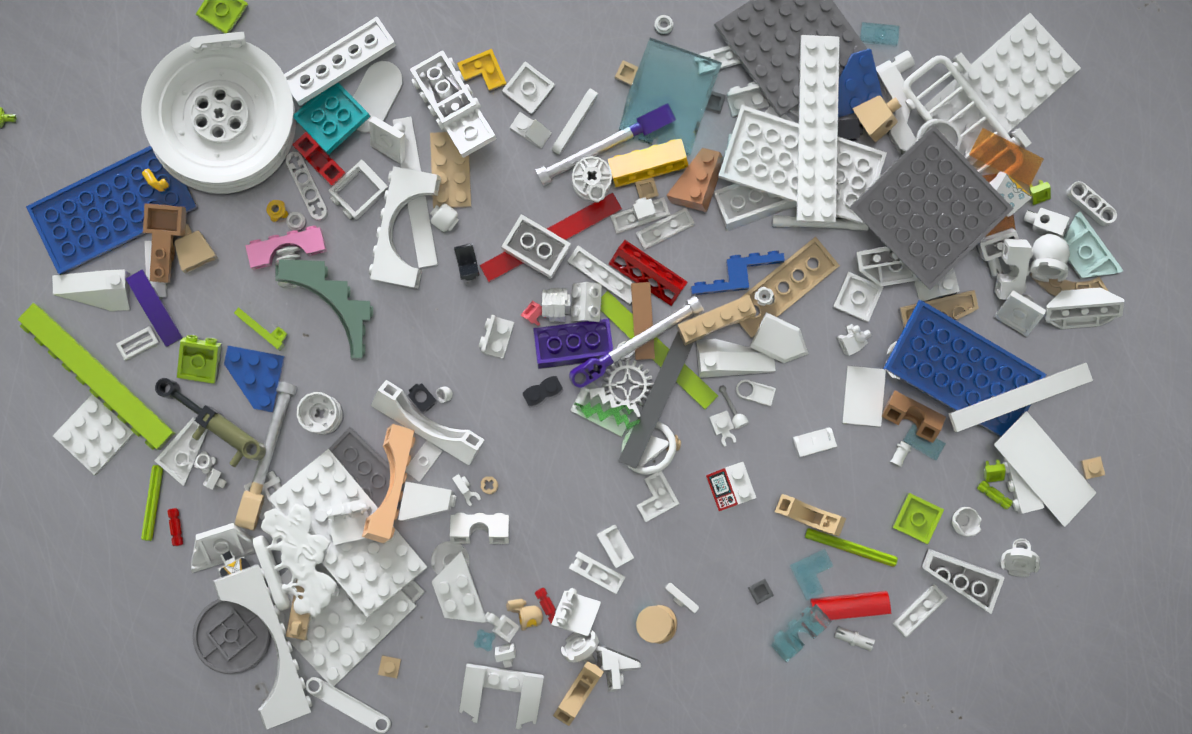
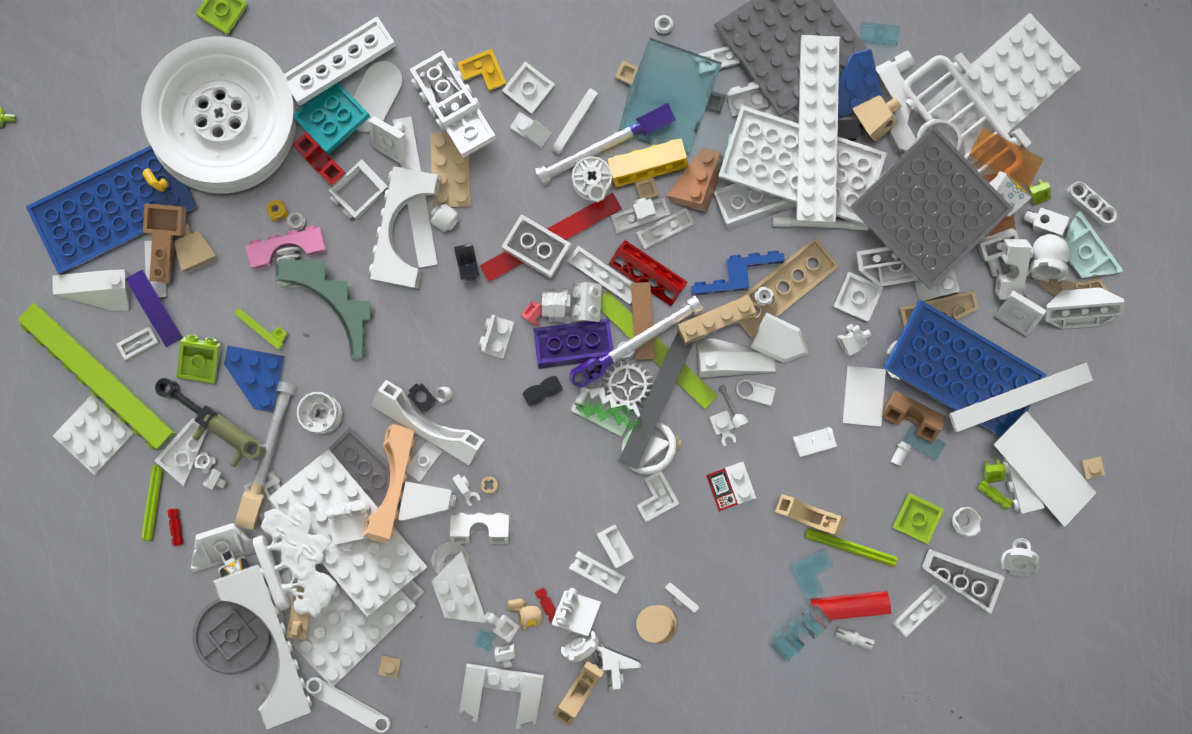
white plate [190,32,246,54] -> none
white beam [286,152,328,221] -> none
dark grey tile [748,579,774,605] -> none

